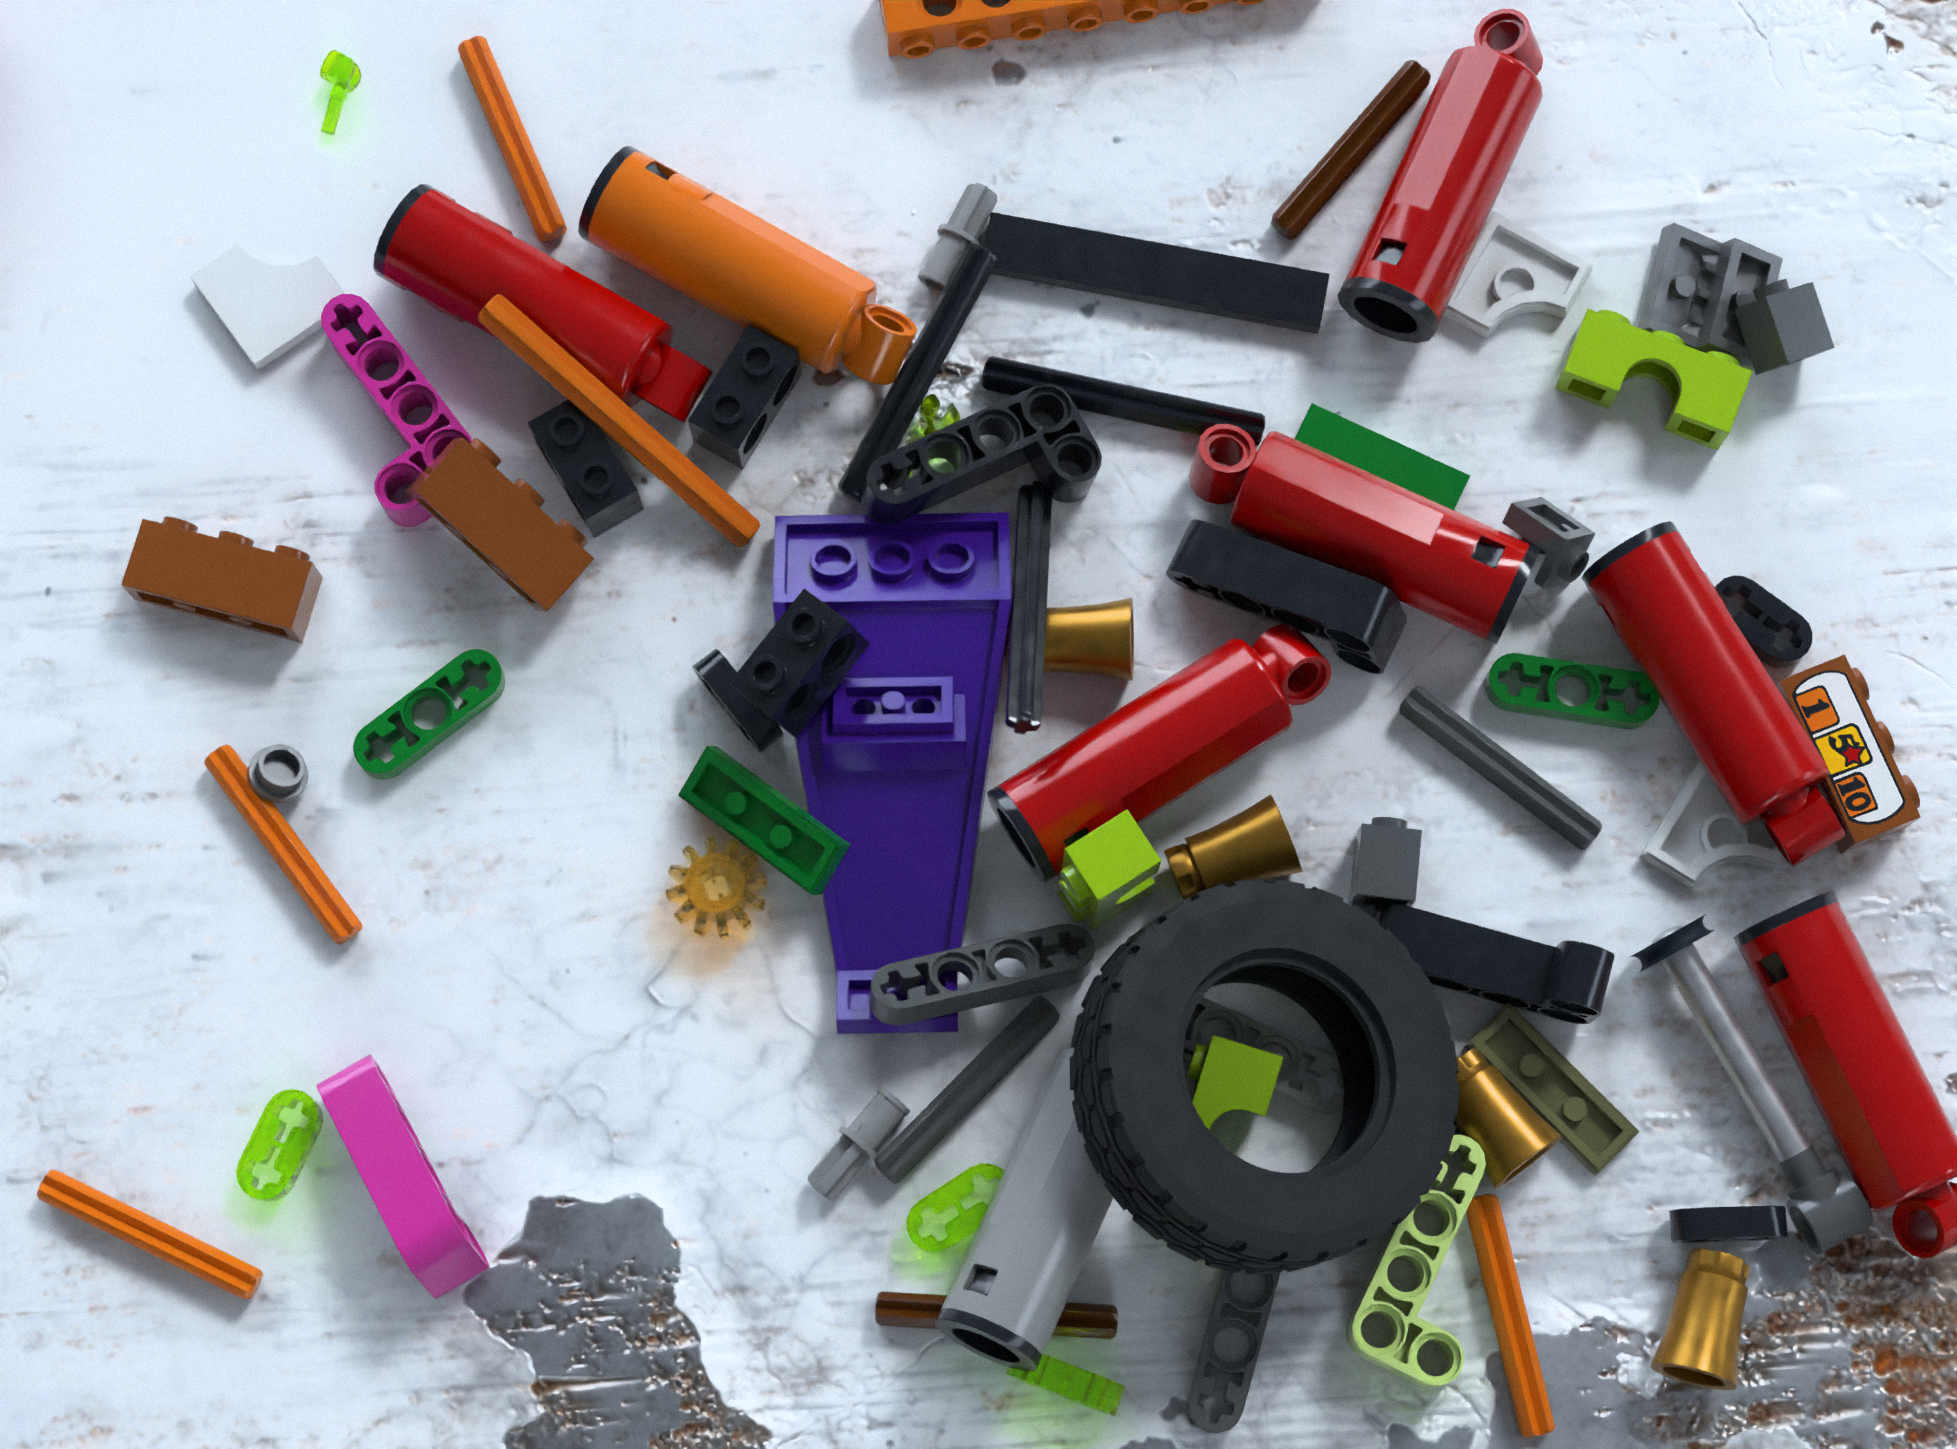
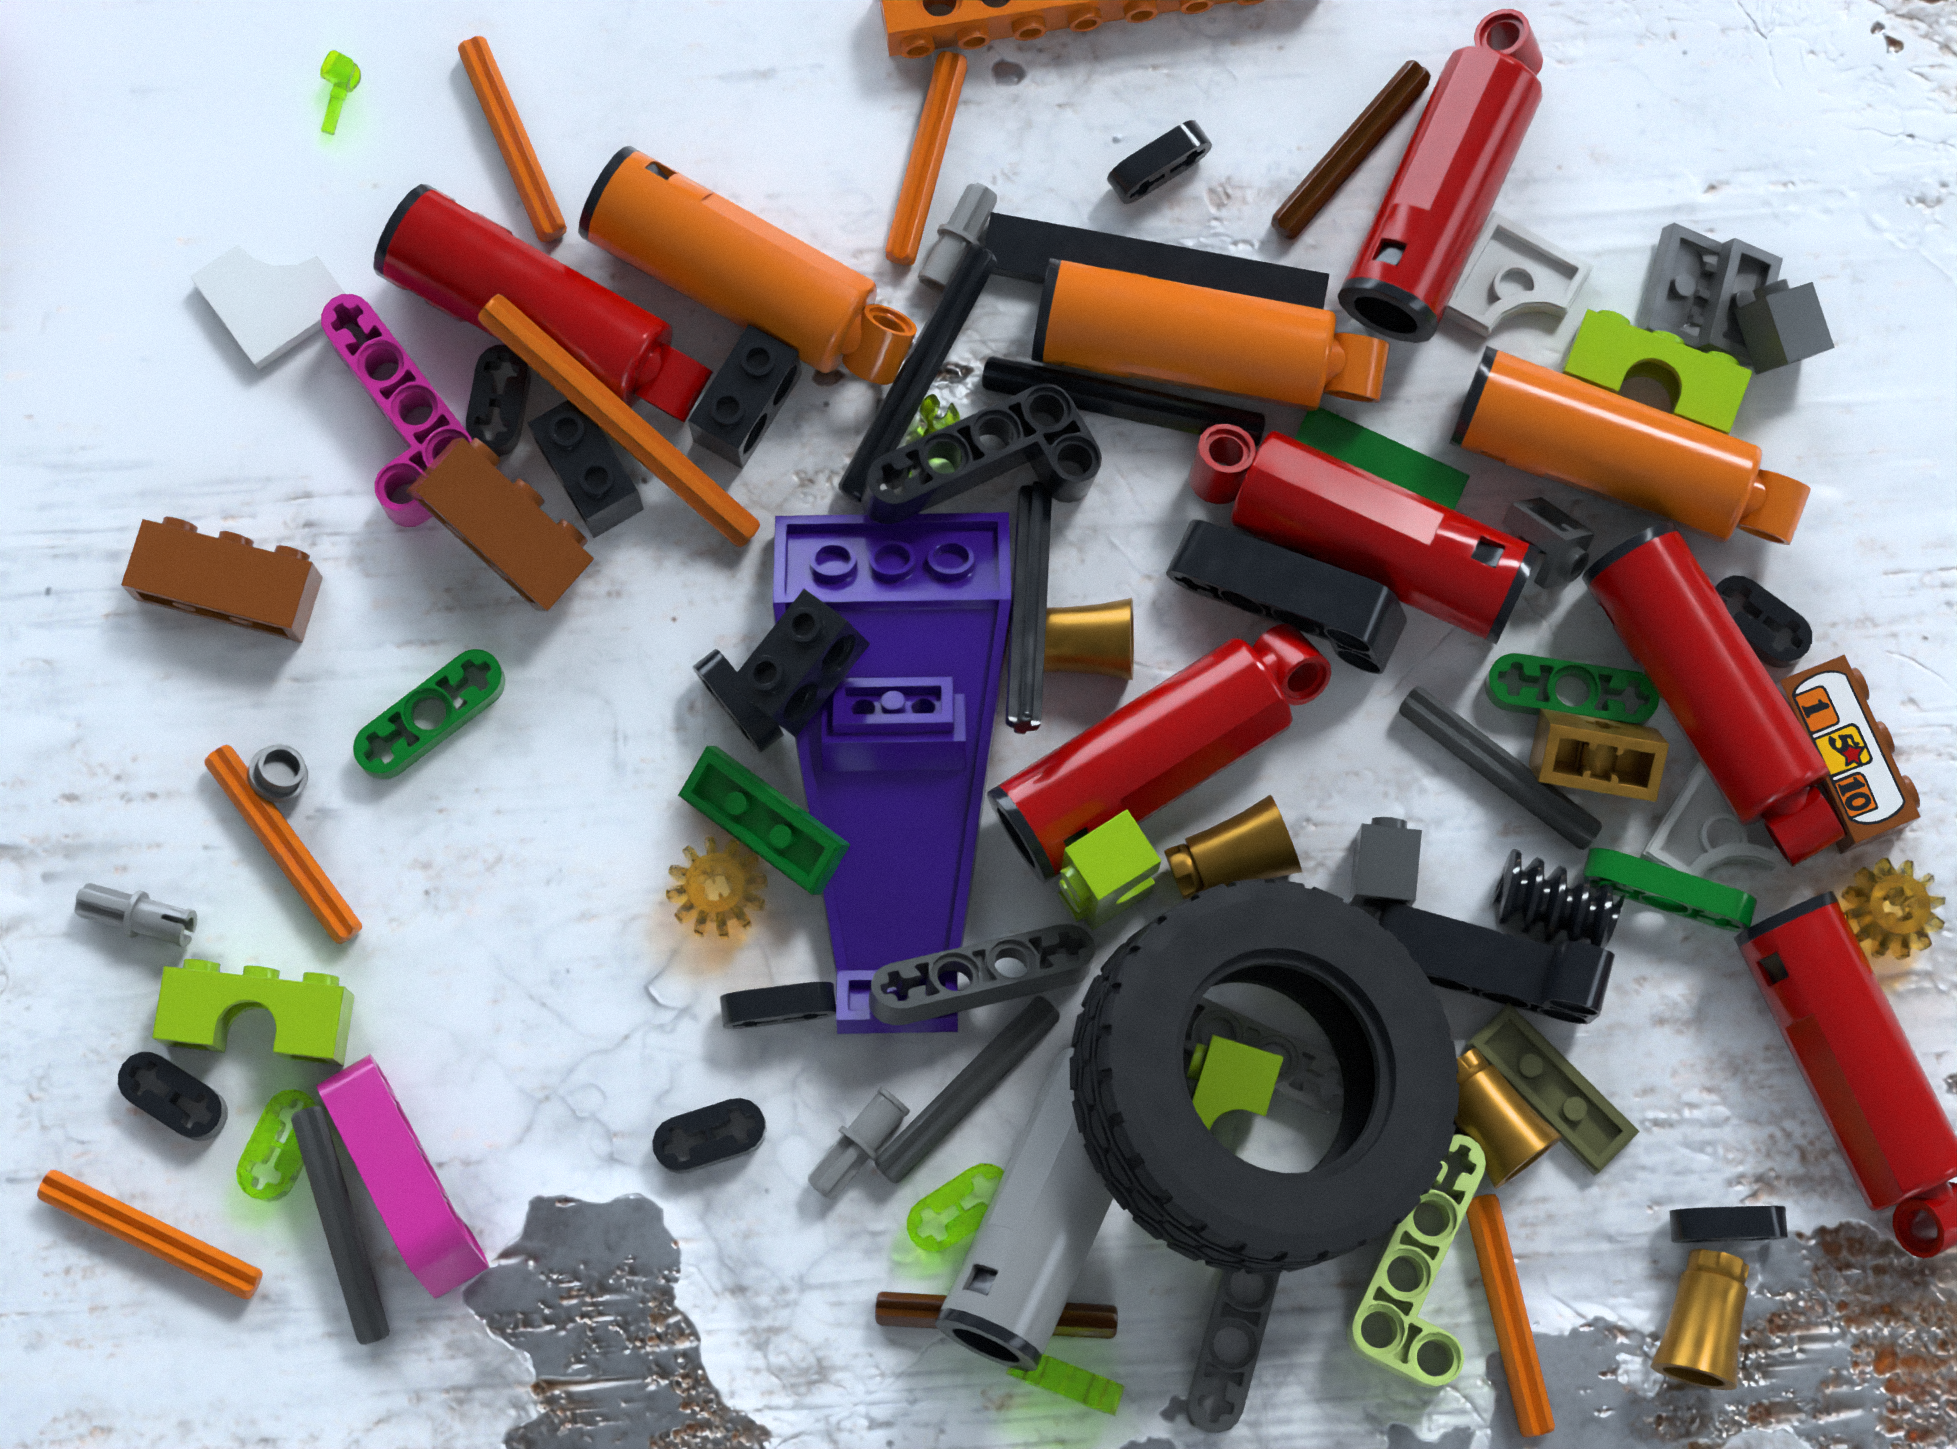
piece [1630,914,1874,1255] -> none
none -> light grey axle [74,883,197,948]
none -> black beam [118,1052,228,1141]
none -> lime arch [152,959,355,1066]
none -> dark grey axle [291,1106,390,1345]
none -> black beam [466,344,531,457]
none -> black beam [652,1098,767,1174]
none -> black beam [720,981,836,1029]
none -> orange axle [885,51,967,266]
none -> orange piece [1031,258,1390,411]
none -> black beam [1107,120,1212,204]
none -> orange piece [1449,346,1811,545]
none -> black piece [1489,849,1625,949]
none -> pearl gold brick [1528,708,1669,802]
none -> green beam [1582,848,1757,932]
none -> clear yellow gear [1841,858,1946,961]

